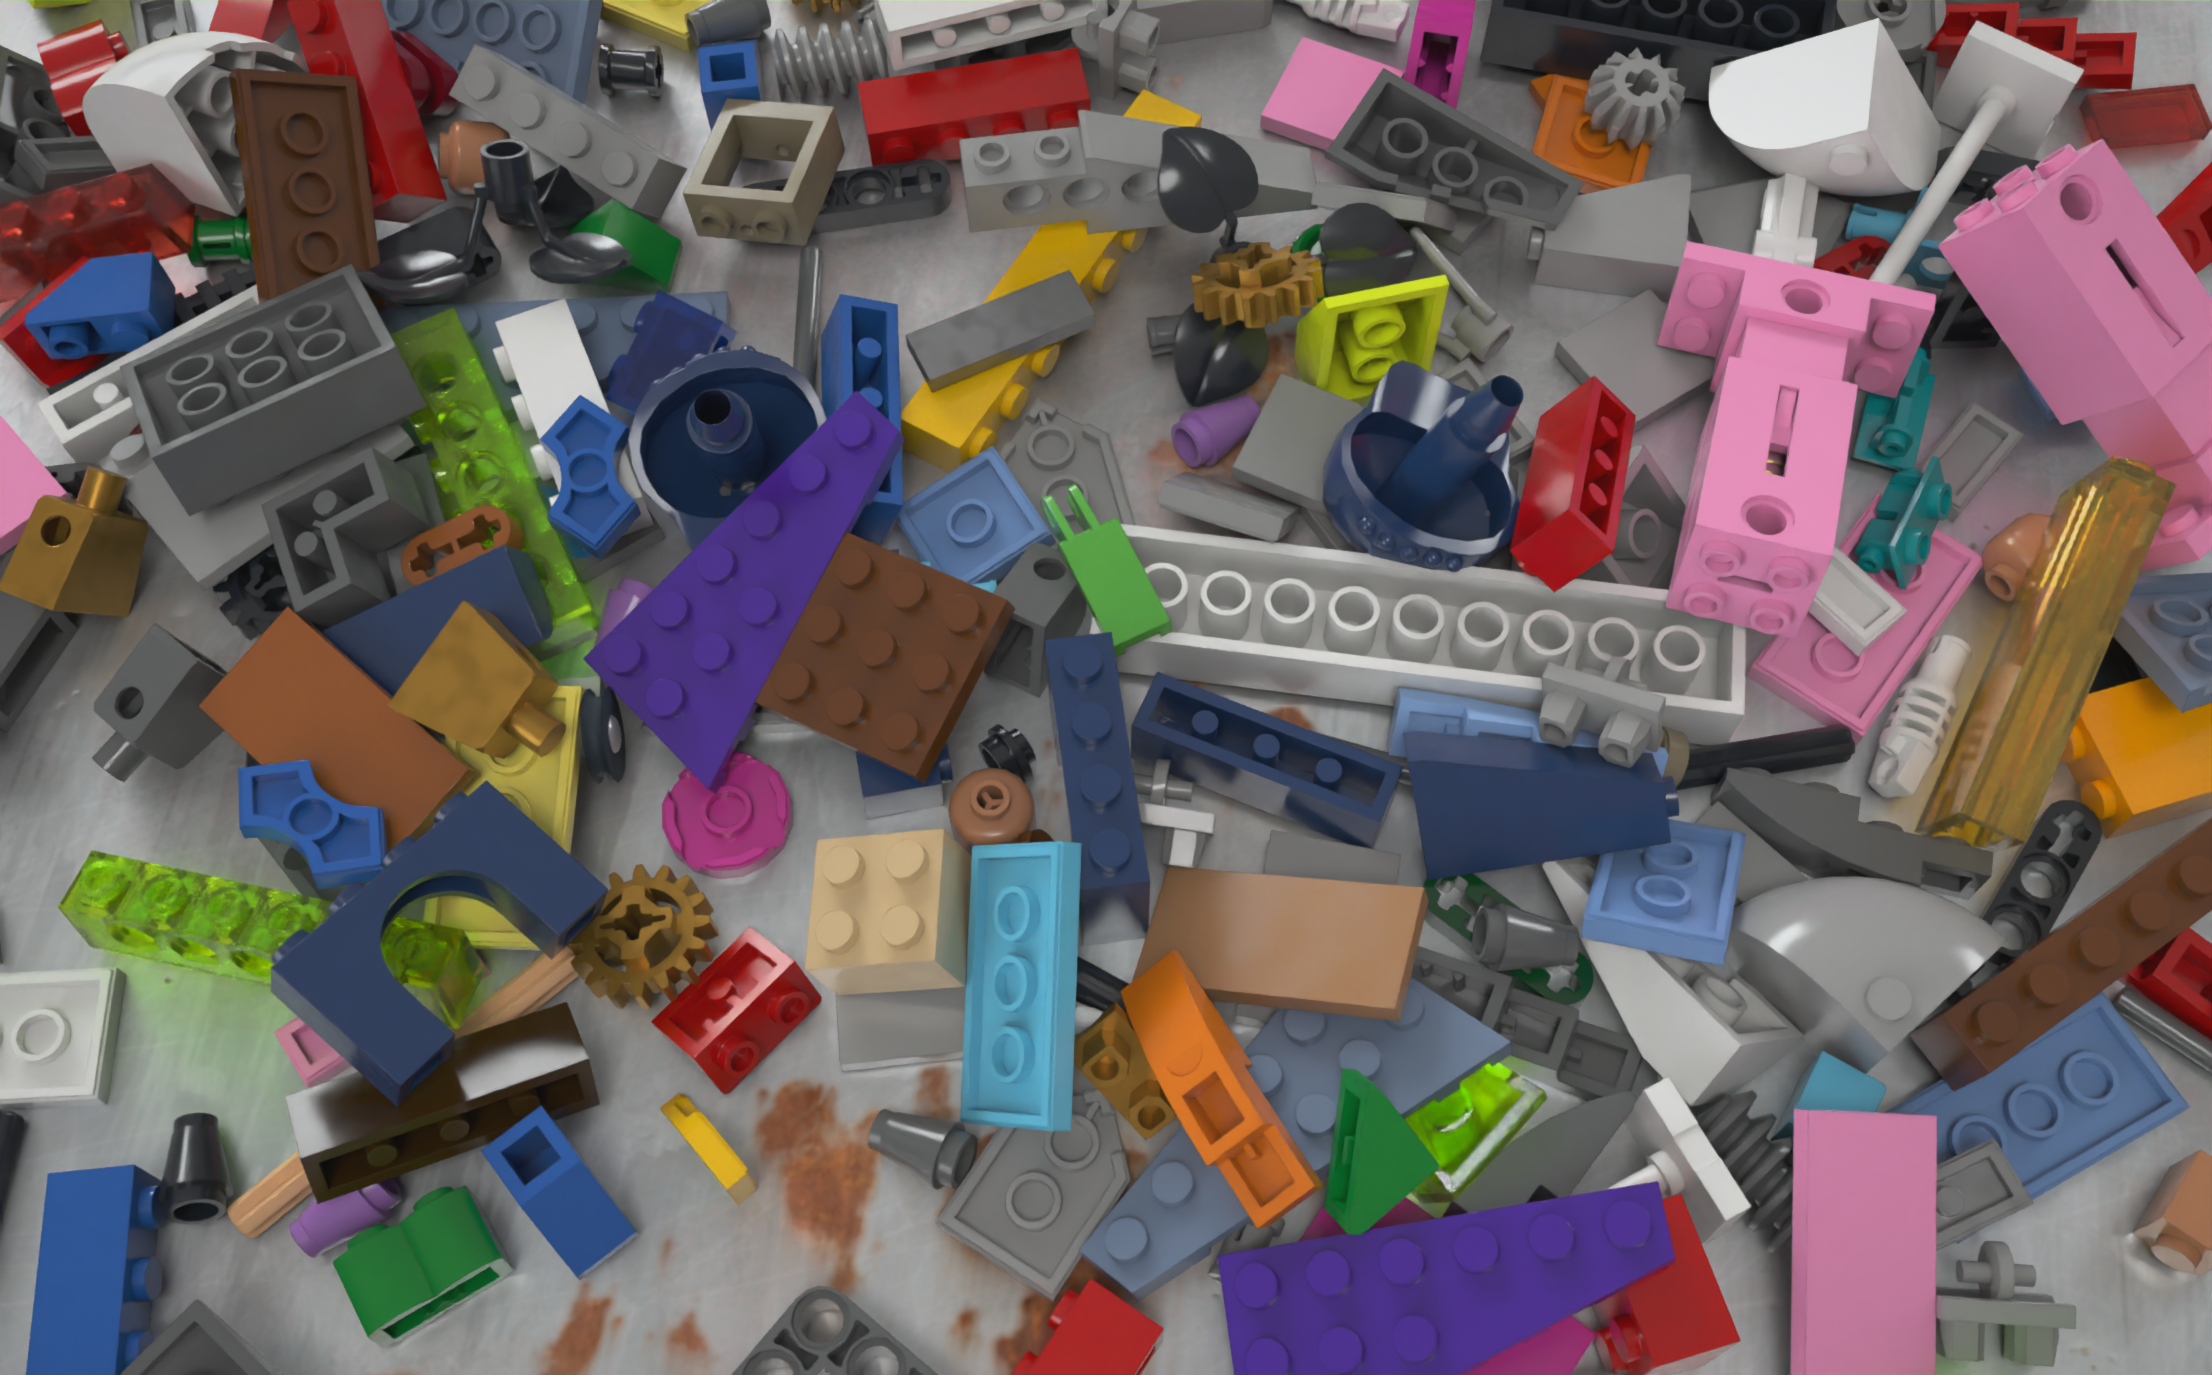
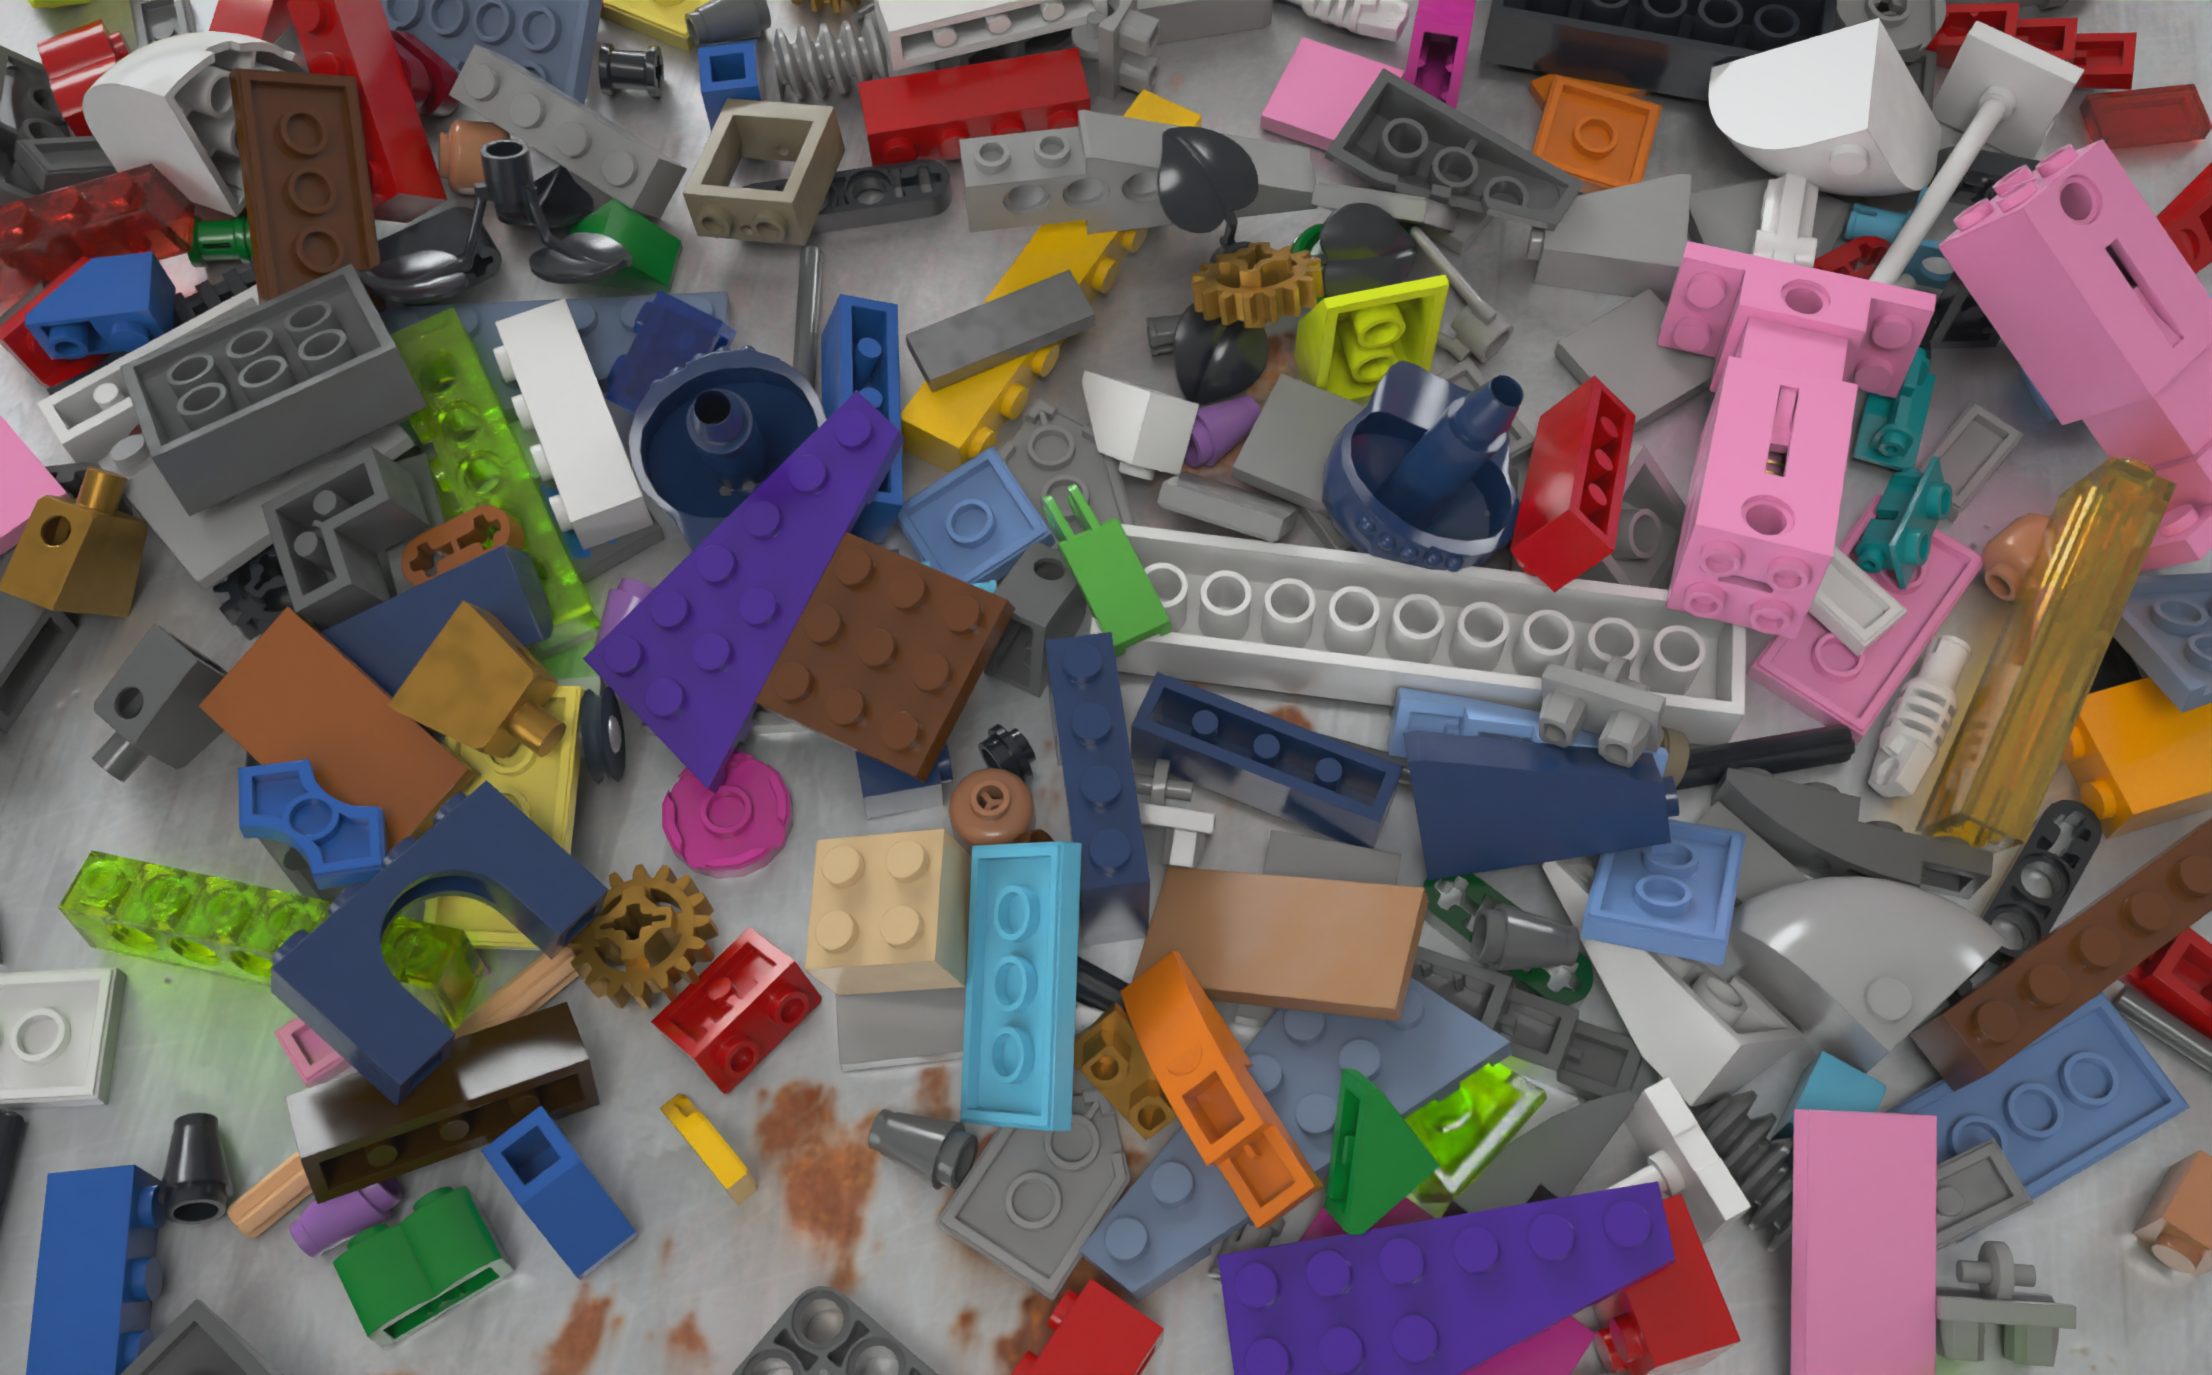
blue tile [540,395,641,560] -> none
light grey gear [1584,47,1685,151] -> none
none -> white slope [1082,370,1199,480]

